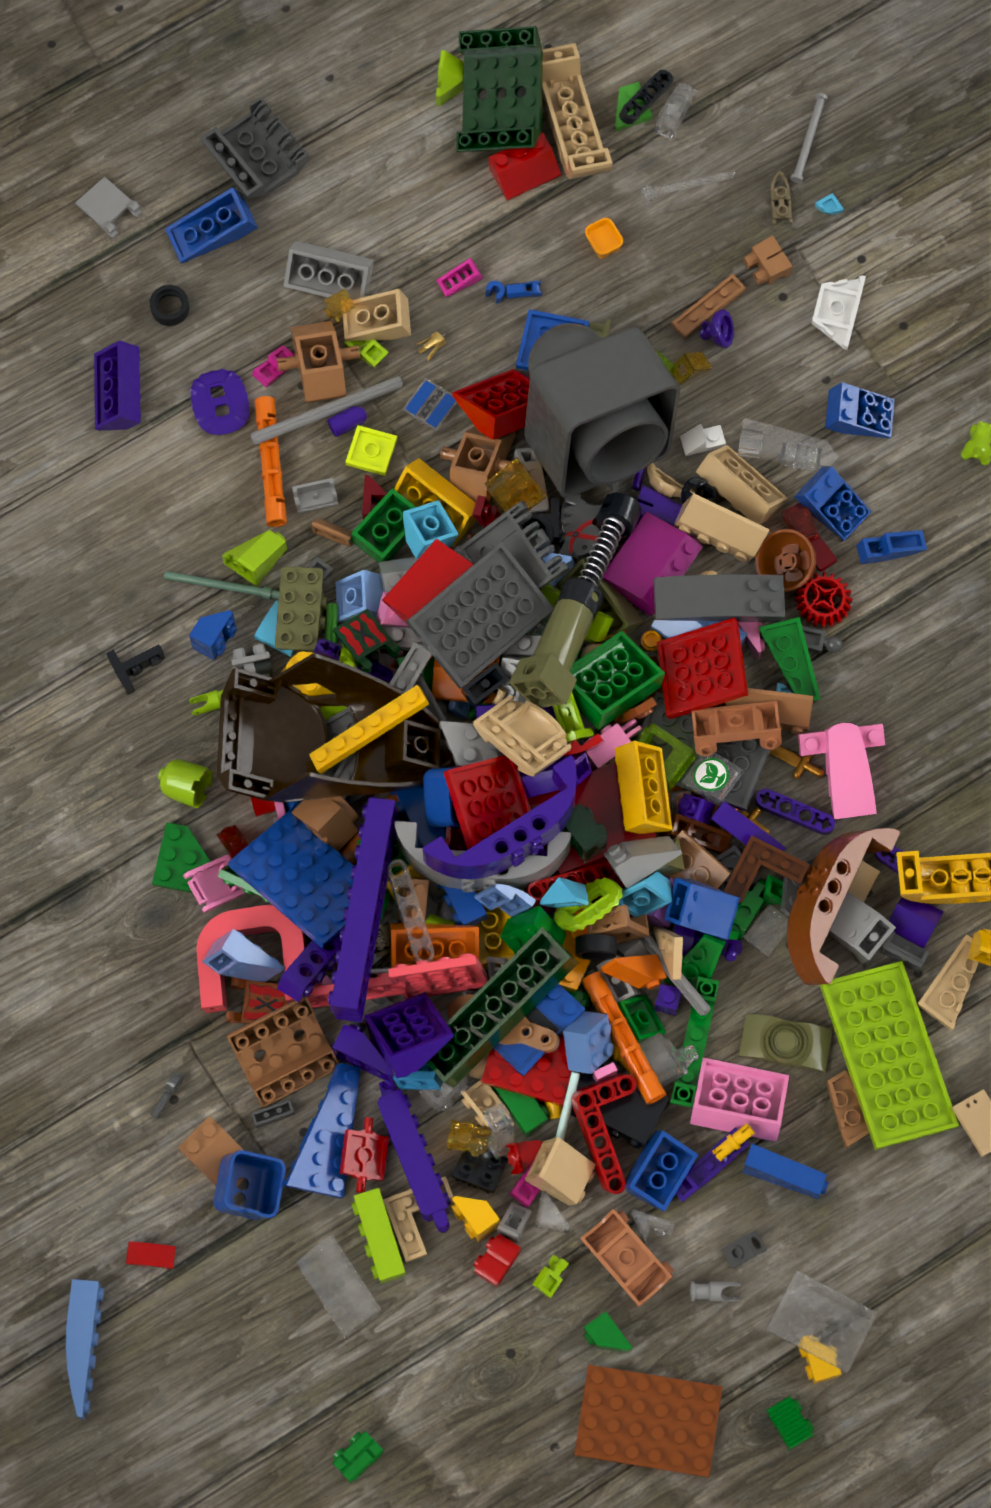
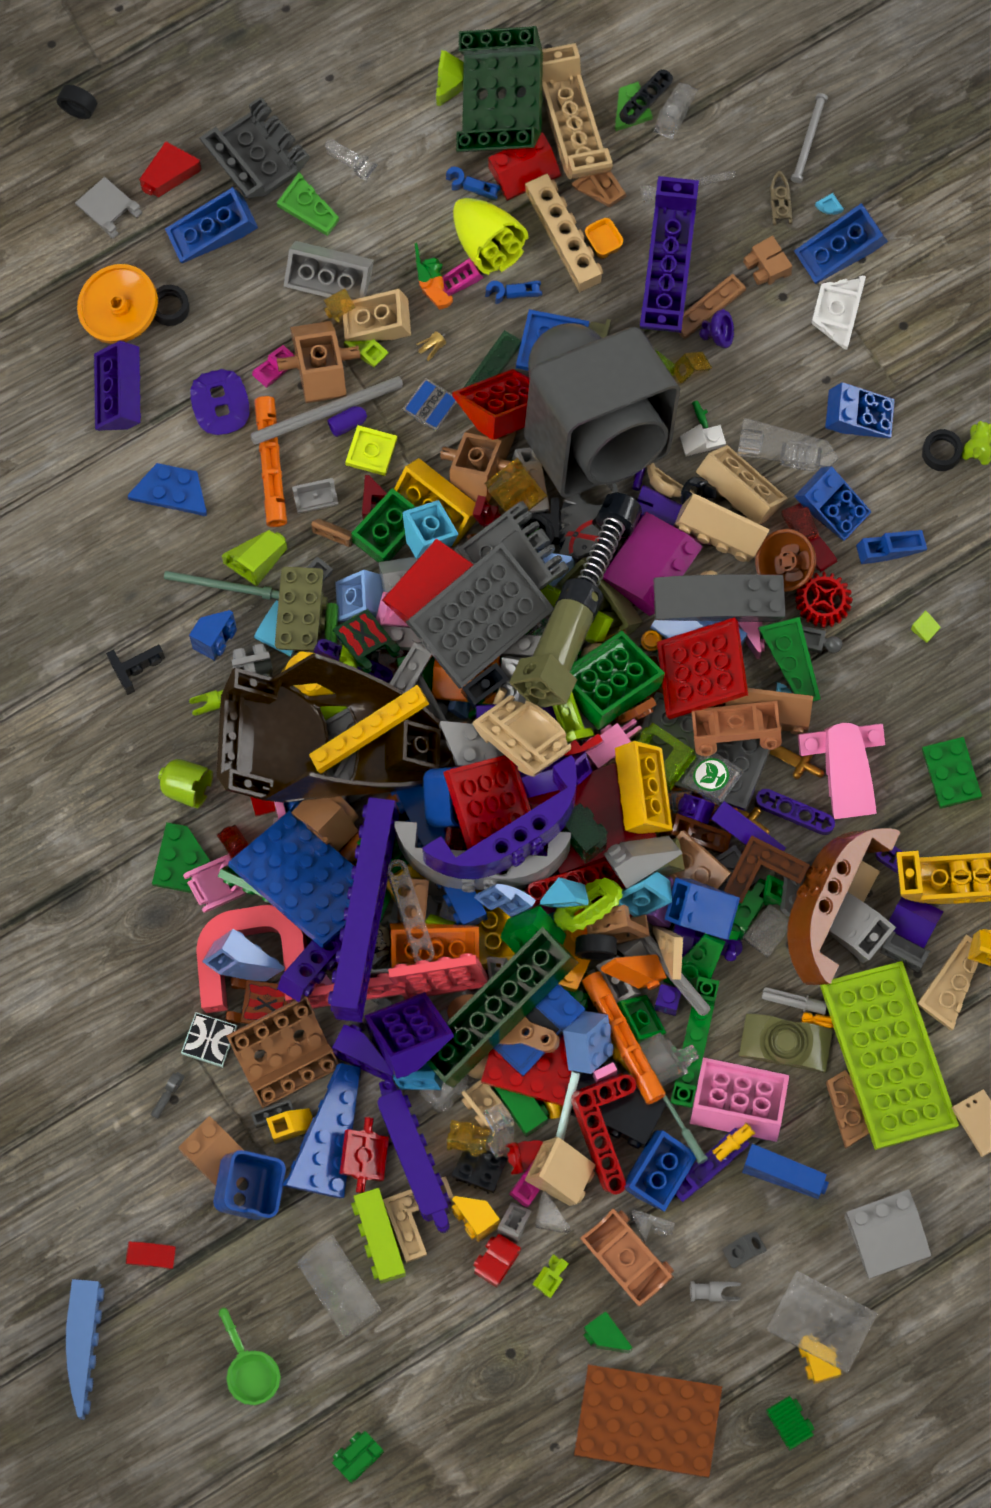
none -> black tyre [56,84,97,119]
none -> light orange dish [77,264,158,344]
none -> blue wing [128,463,207,516]
none -> red slope [139,141,202,198]
none -> tile [181,1012,237,1068]
none -> bright green piece [219,1307,281,1405]
none -> yellow slope [266,1108,313,1144]
none -> bright green wing [277,172,339,236]
none -> clear piece [325,139,378,181]
none -> animal [414,243,453,310]
none -> blue piece [446,166,501,201]
none -> neon yellow cylinder [453,198,528,275]
none -> clear green plate [463,330,522,388]
none -> tan brick [525,174,603,292]
none -> medium nougat wing [571,171,627,207]
none -> dark purple slope [640,176,699,333]
none -> sand green piece [663,1096,708,1164]
none -> green helmet [692,400,708,429]
none -> light grey axle [762,987,827,1015]
none -> blue slope [794,203,888,284]
none -> light orange axle [802,1012,835,1030]
none -> light grey slope [844,1189,931,1279]
none -> lime slope [911,611,941,643]
none -> black tyre [922,429,963,471]
none -> green plate [922,737,982,809]

